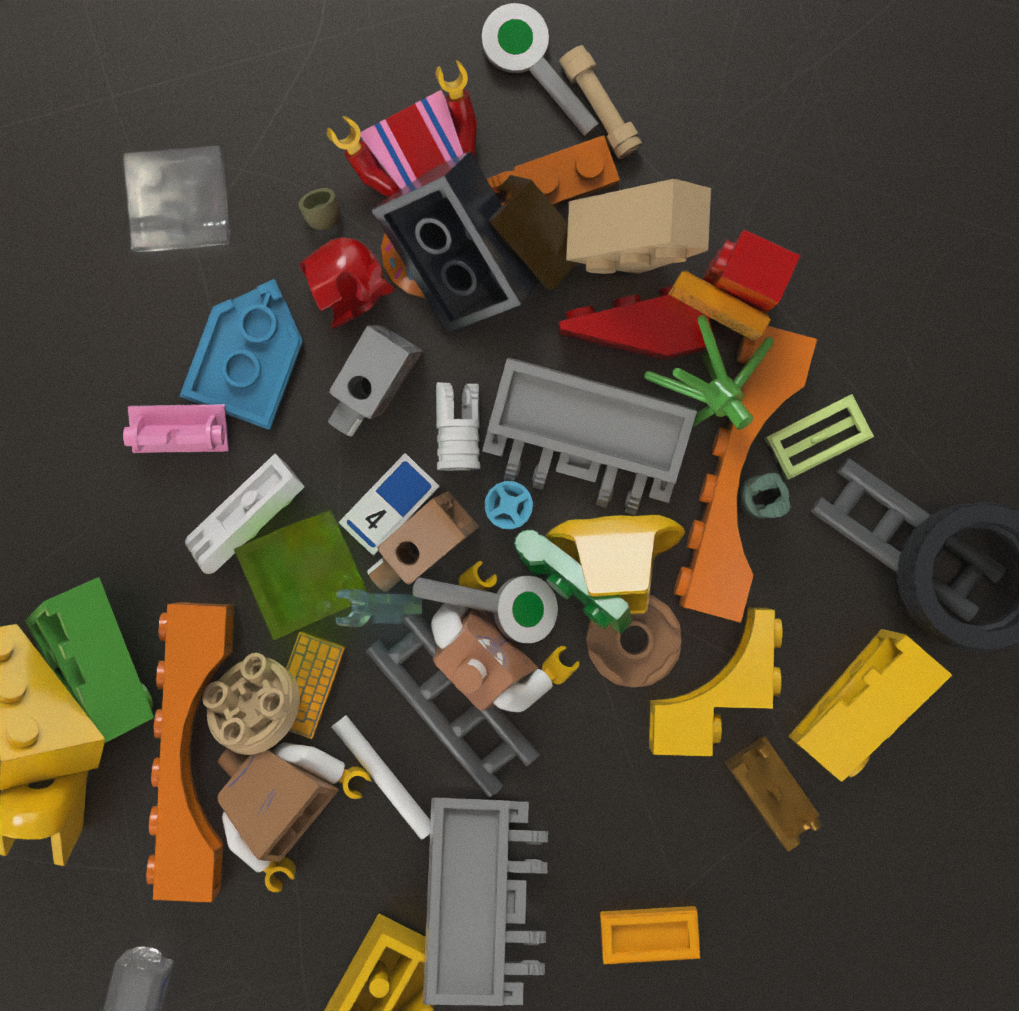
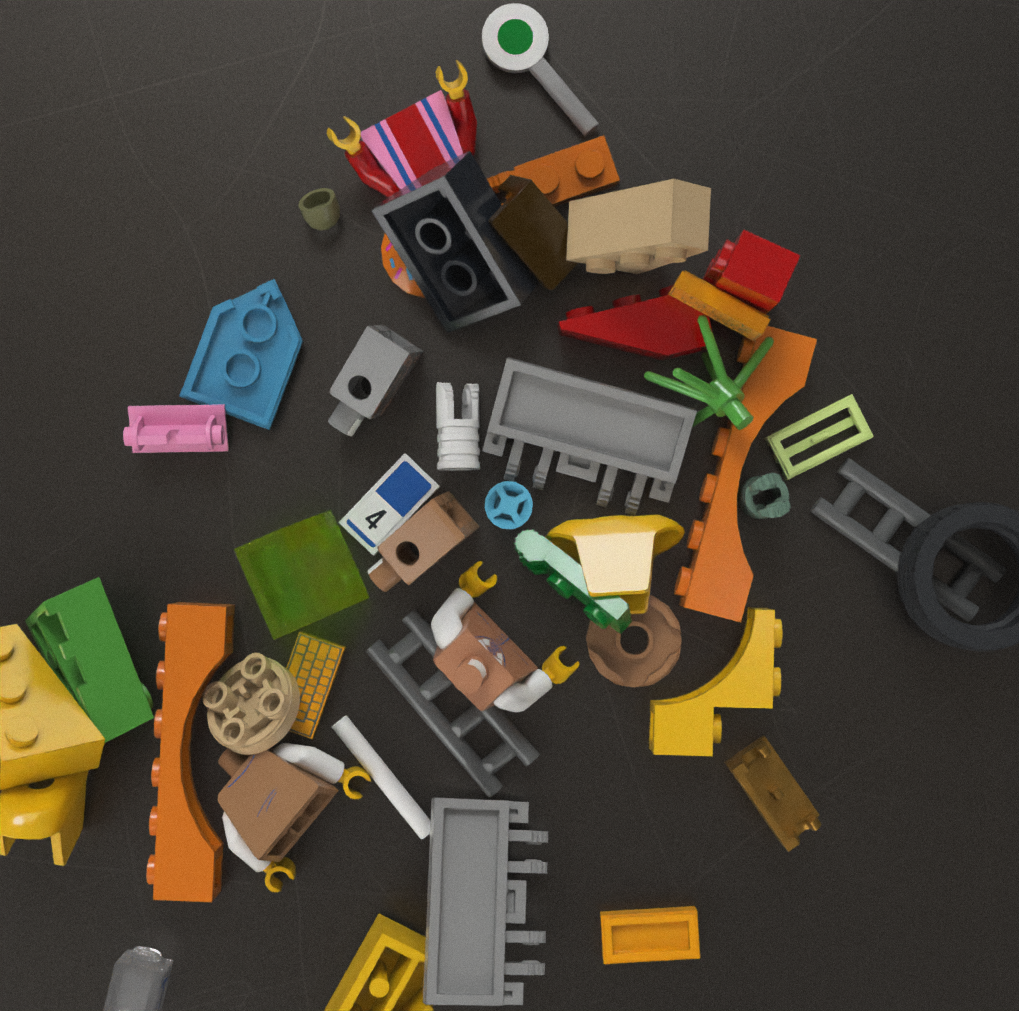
clear hinge [124,145,230,252] -> none
white hinge [185,454,305,574] -> none
red helmet [299,237,394,330] -> none
clear light blue plate [336,589,422,627] -> none
piece [413,576,558,643] -> none
tan bar [559,45,643,160] -> none
yellow wedge [788,629,952,782] -> none

